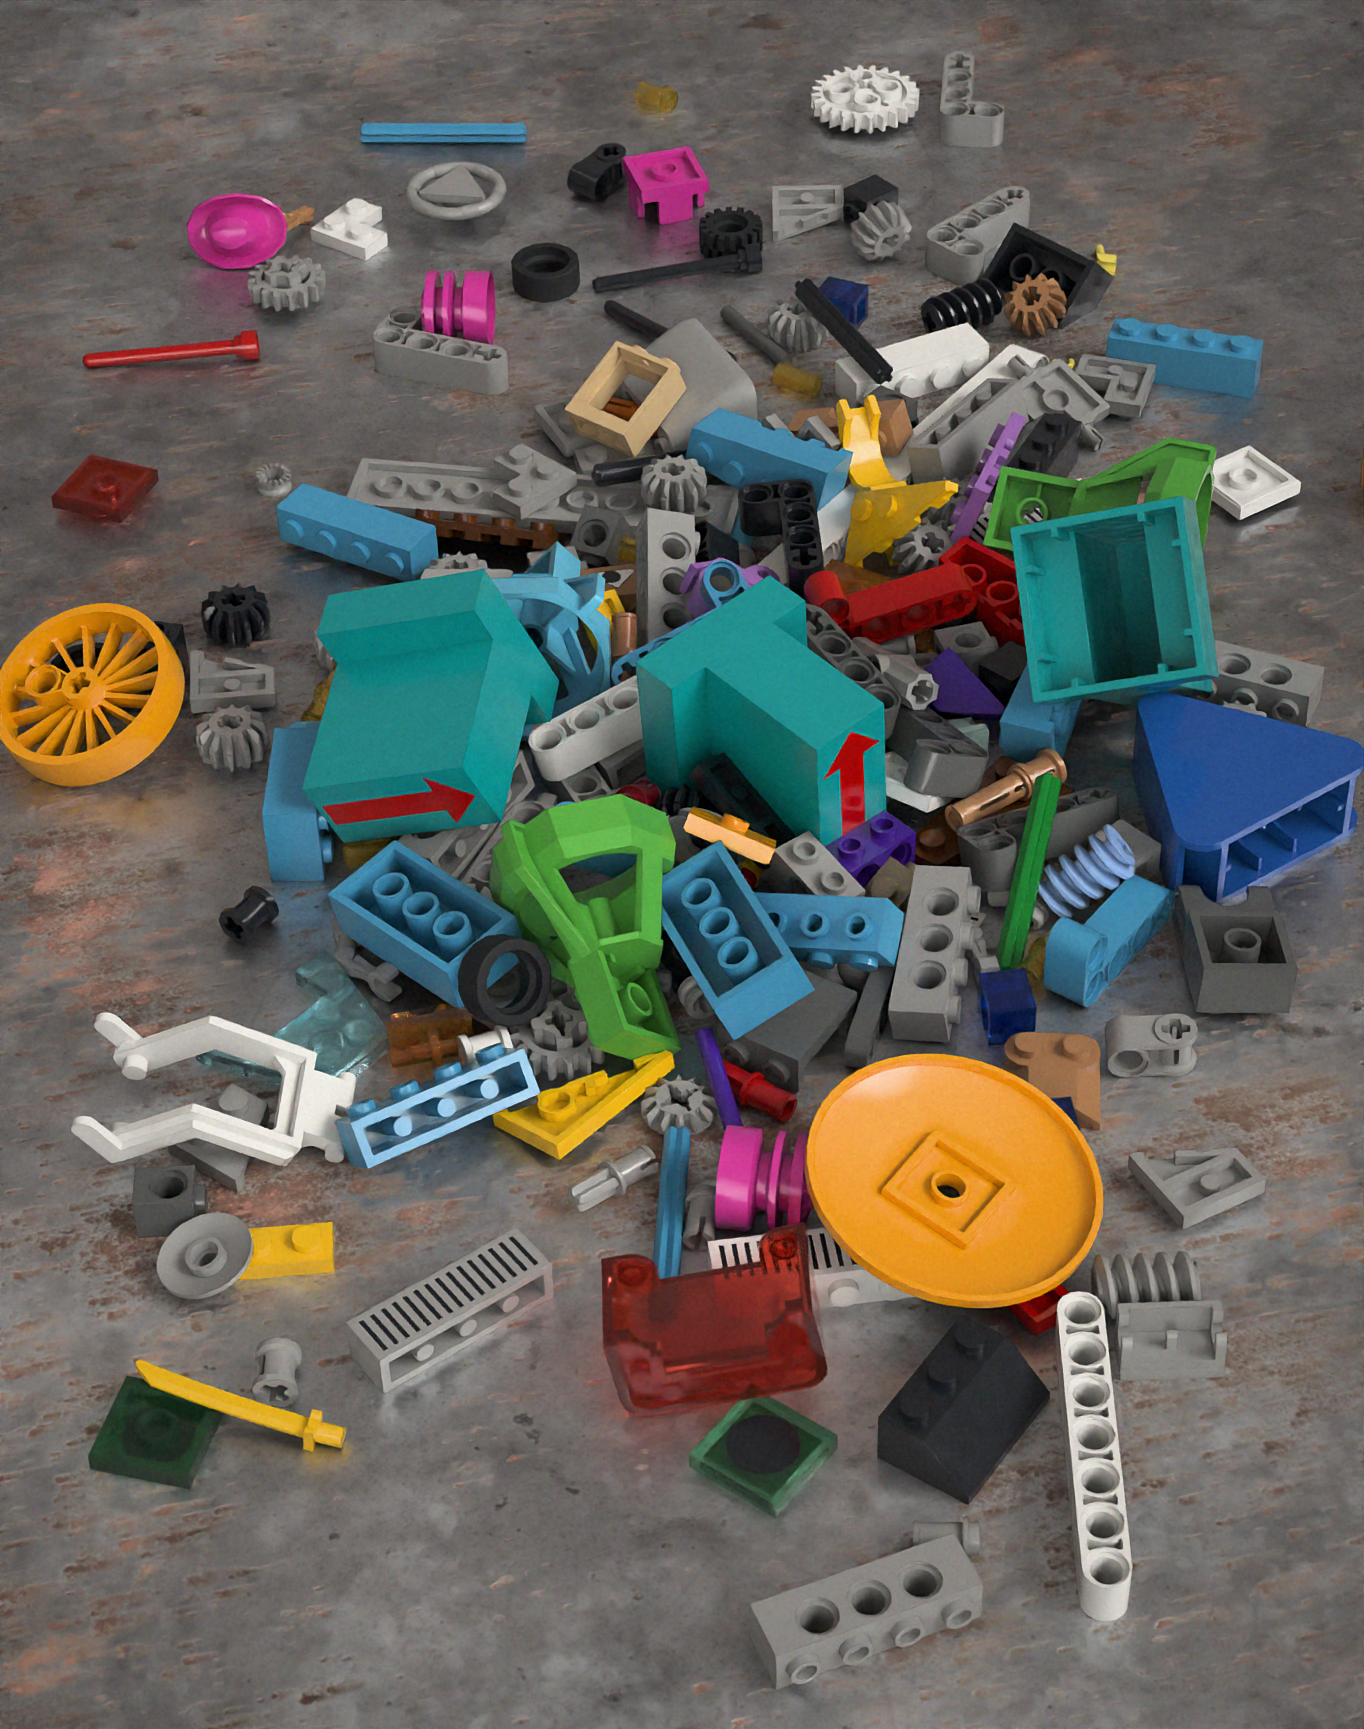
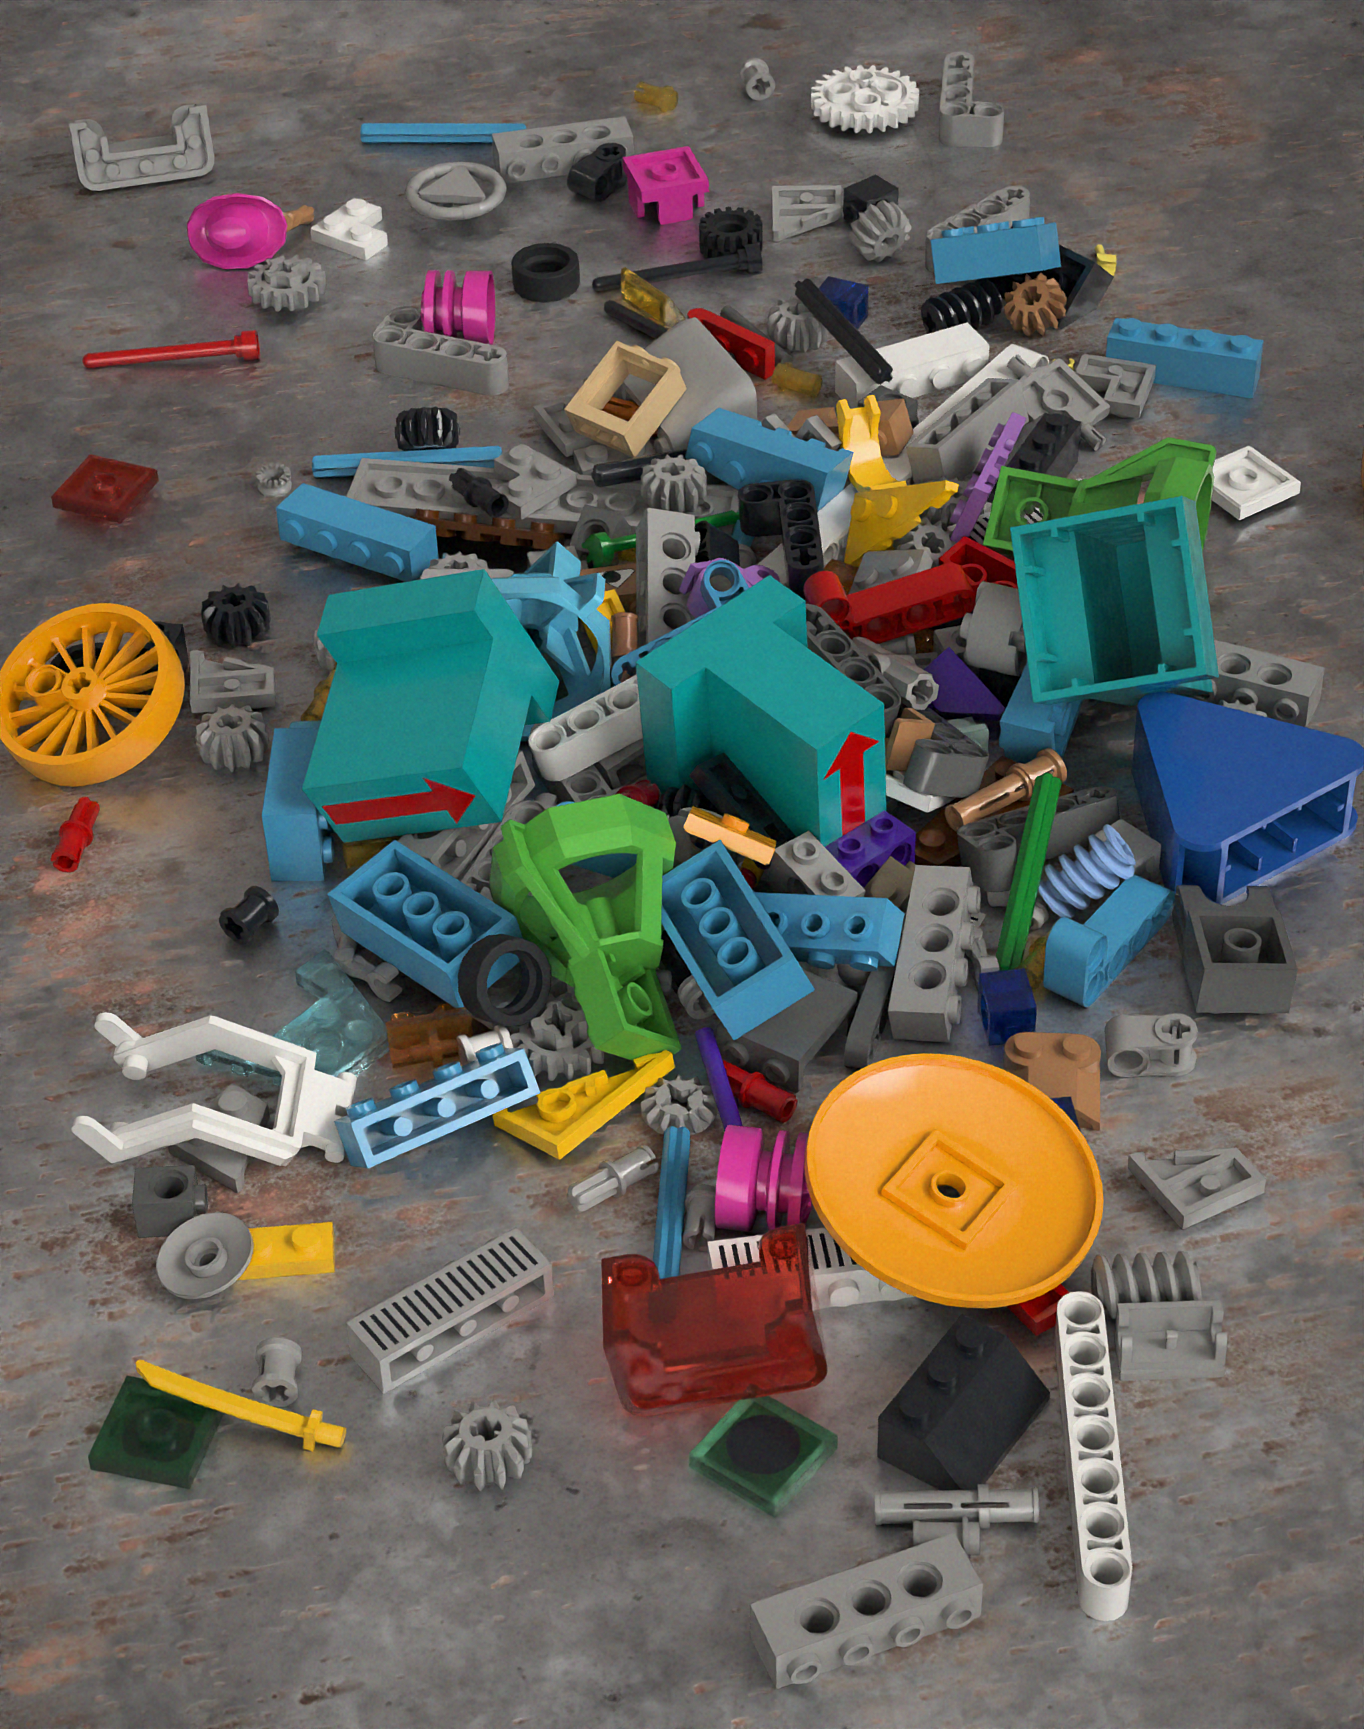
none -> red axle [51,797,100,873]
none -> light grey windscreen [68,103,214,191]
none -> dark azure axle [312,446,502,478]
none -> black gear [395,406,460,451]
none -> light grey gear [442,1399,533,1492]
none -> black axle [449,468,509,518]
none -> light grey brick [492,116,634,184]
none -> green piece [581,510,740,568]
none -> clear yellow slope [621,267,686,329]
none -> red plate [687,308,775,380]
none -> light grey bush [739,58,775,100]
none -> light grey wing [849,549,933,594]
none -> light grey pin [874,1484,1039,1528]
none -> medium nougat panel [885,708,935,771]
none -> dark azure brick [931,217,1061,284]
none -> light grey brick [960,581,1027,677]

